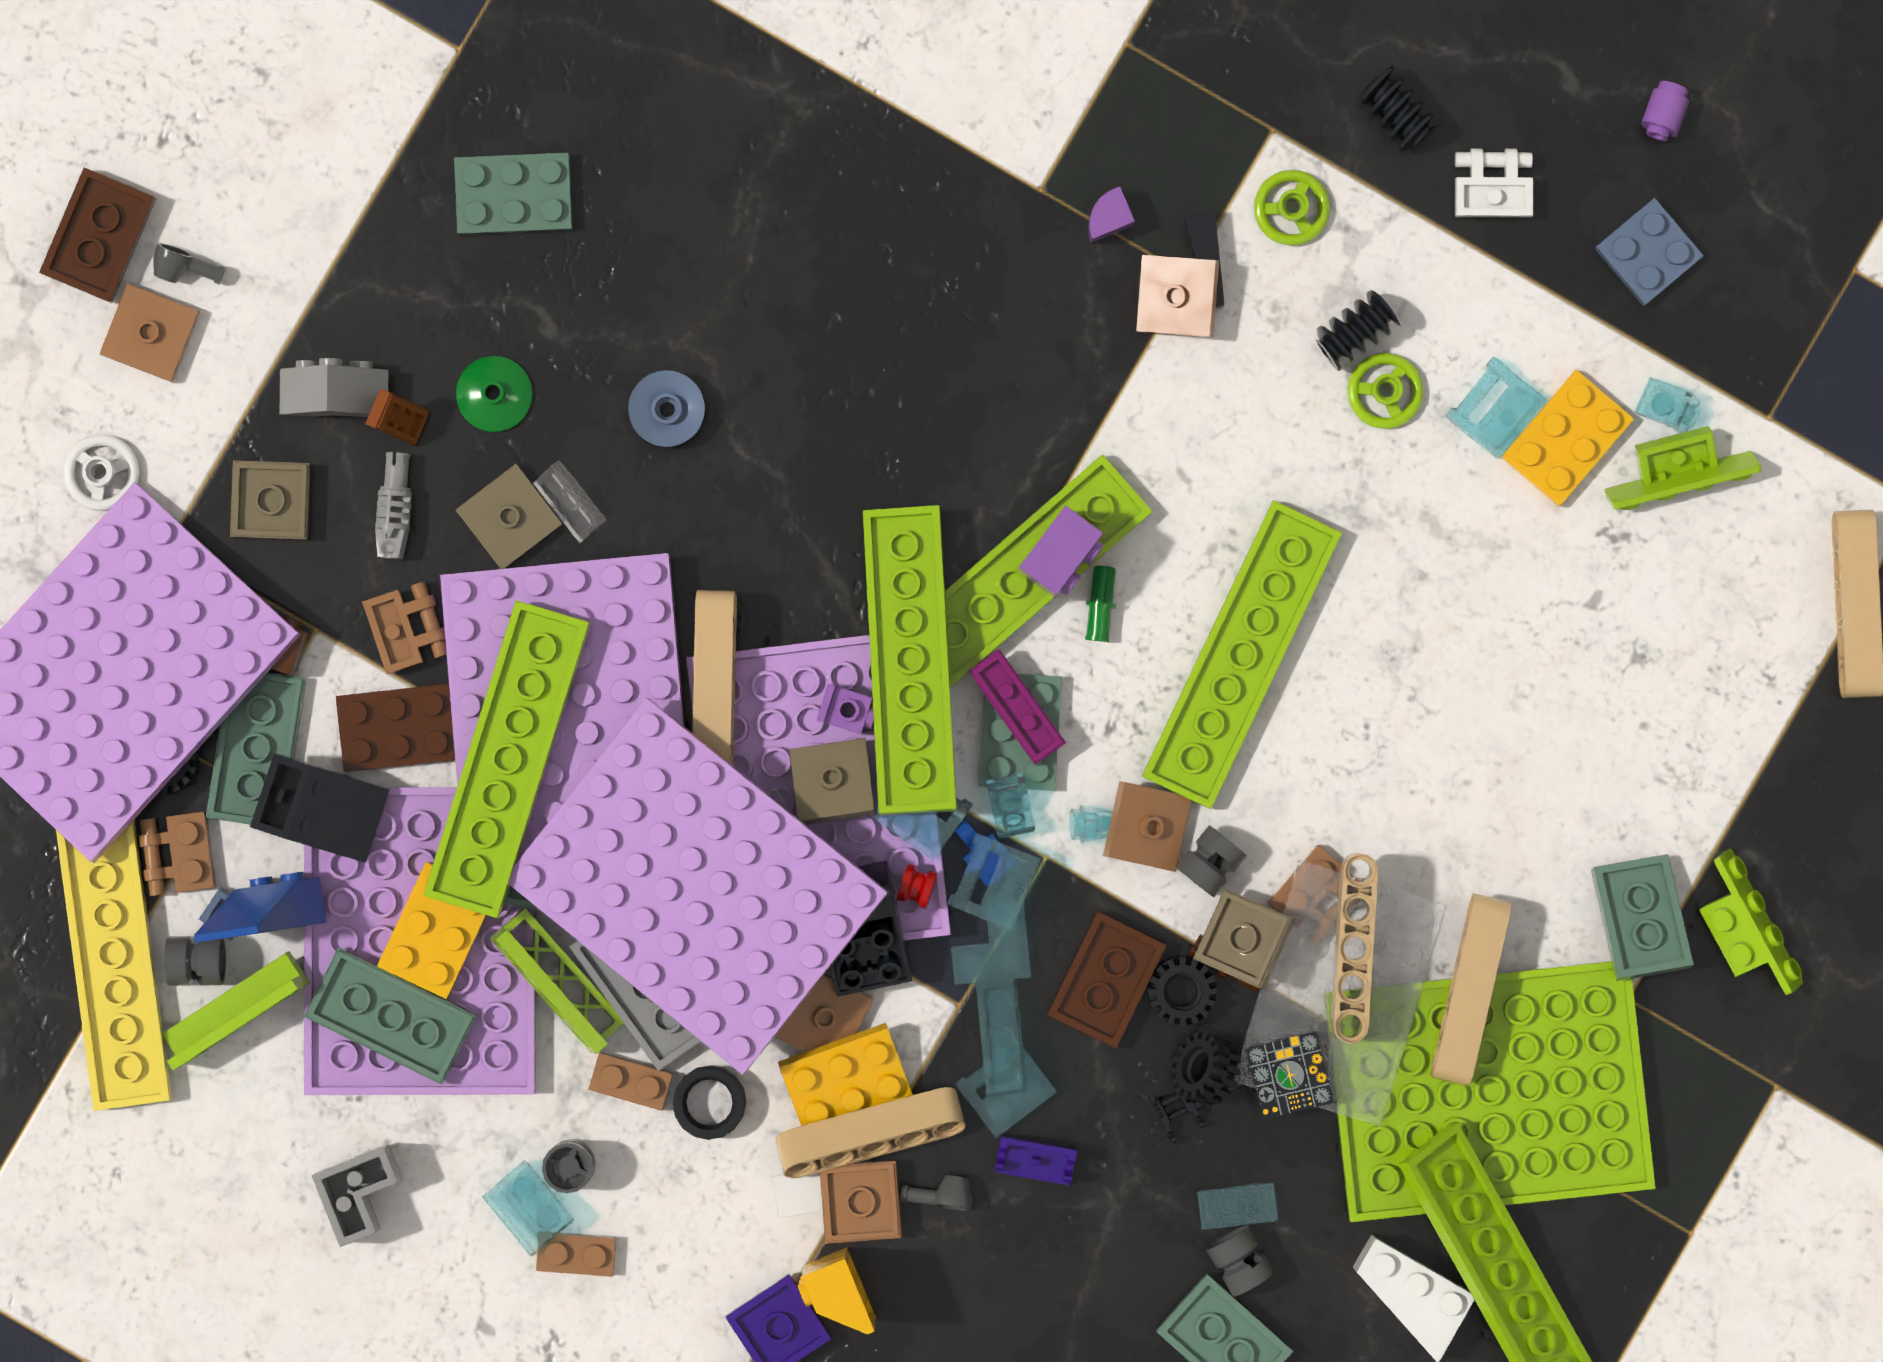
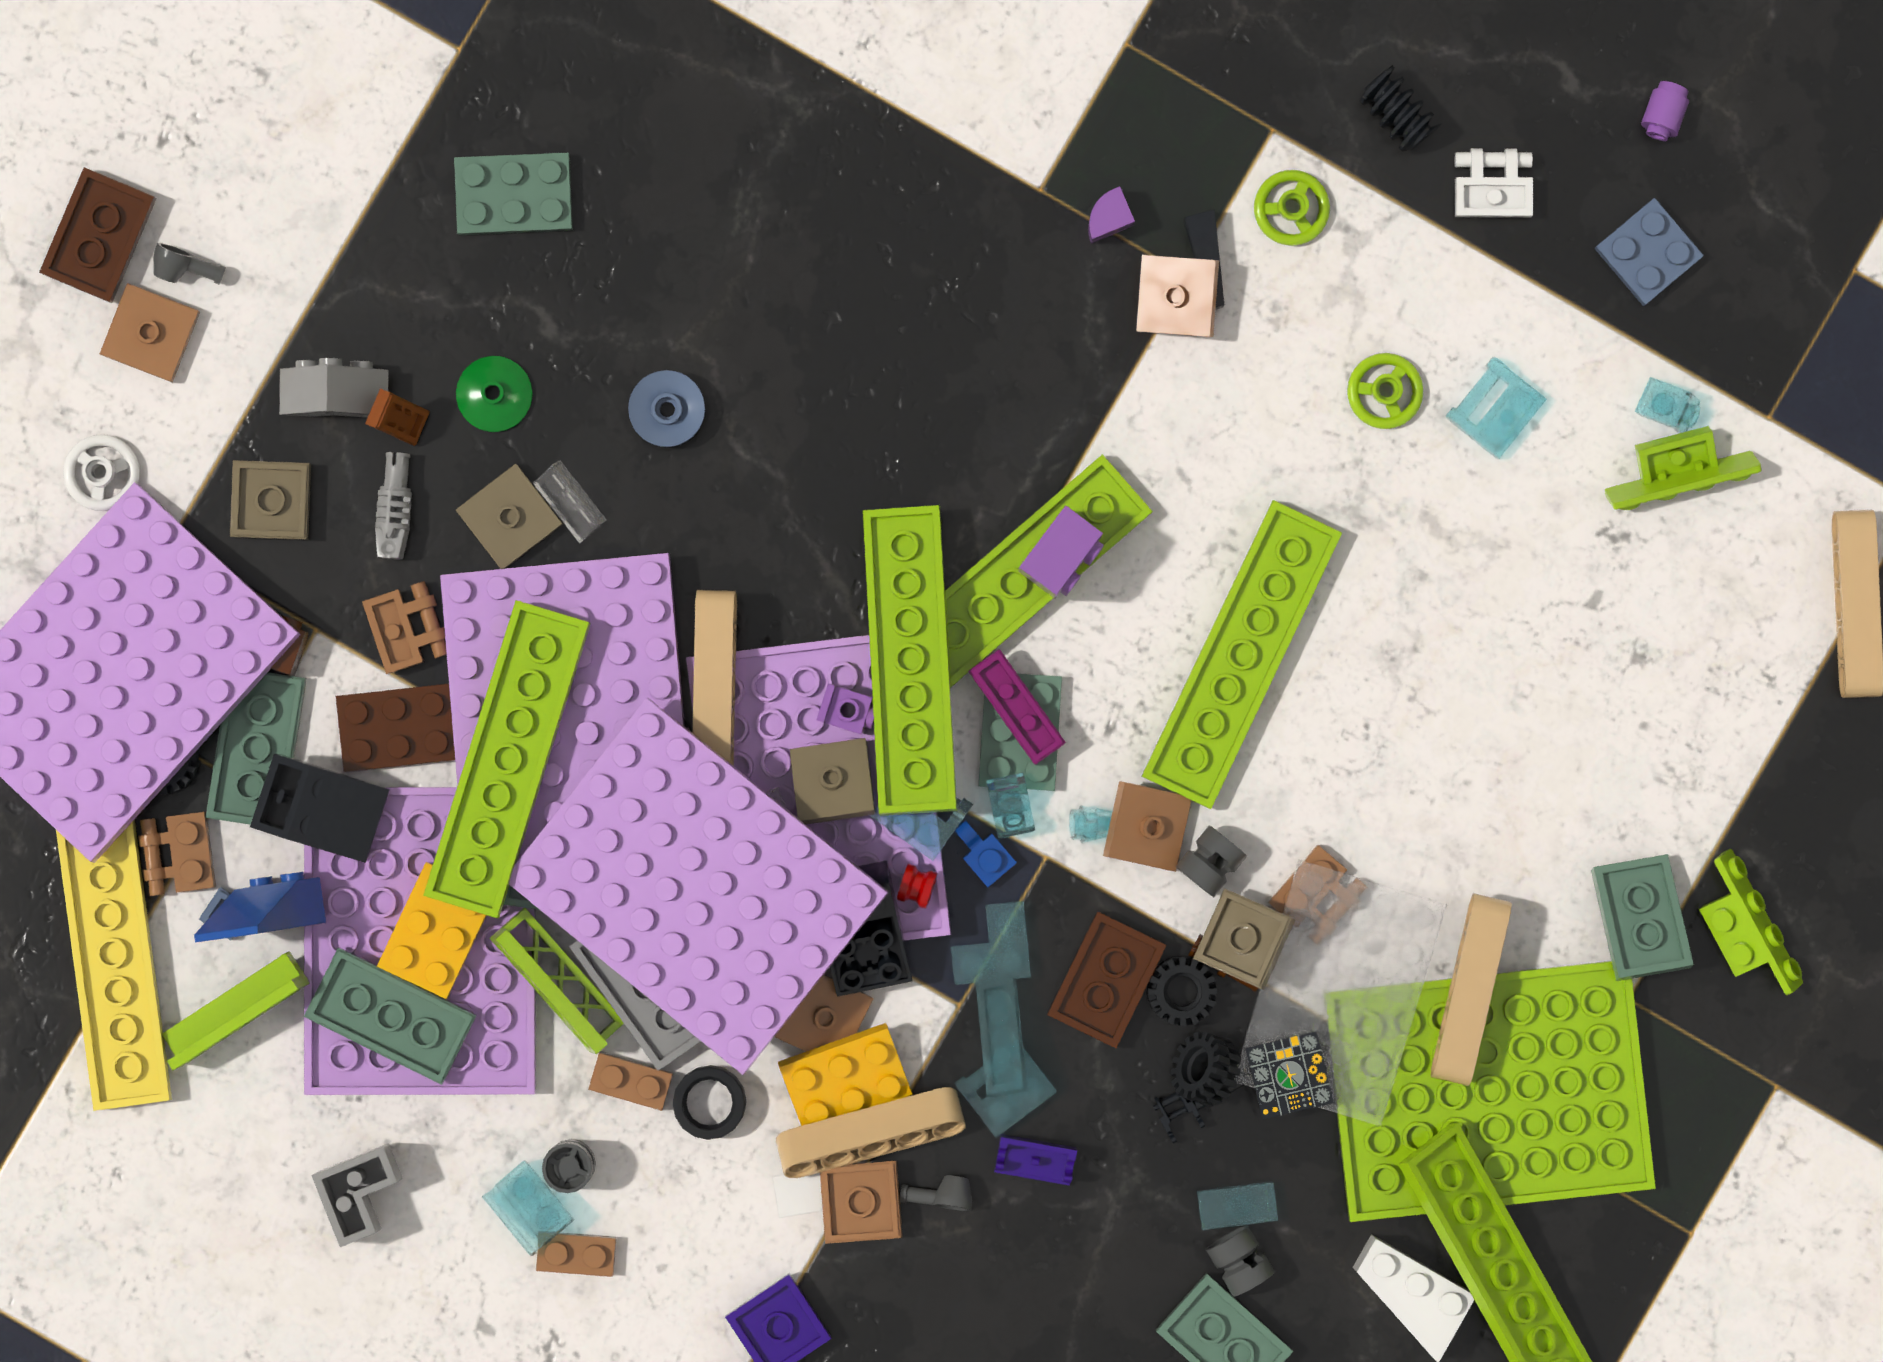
dark grey wheel [164,936,226,986] -> none
yellow slope [798,1247,876,1335] -> none
clear light blue plate [948,833,1041,930] -> none
green axle [1085,565,1116,642] -> none
black piece [1316,290,1401,371] -> none
tan beam [1330,853,1378,1044] -> none
yellow plate [1500,370,1634,507] -> none

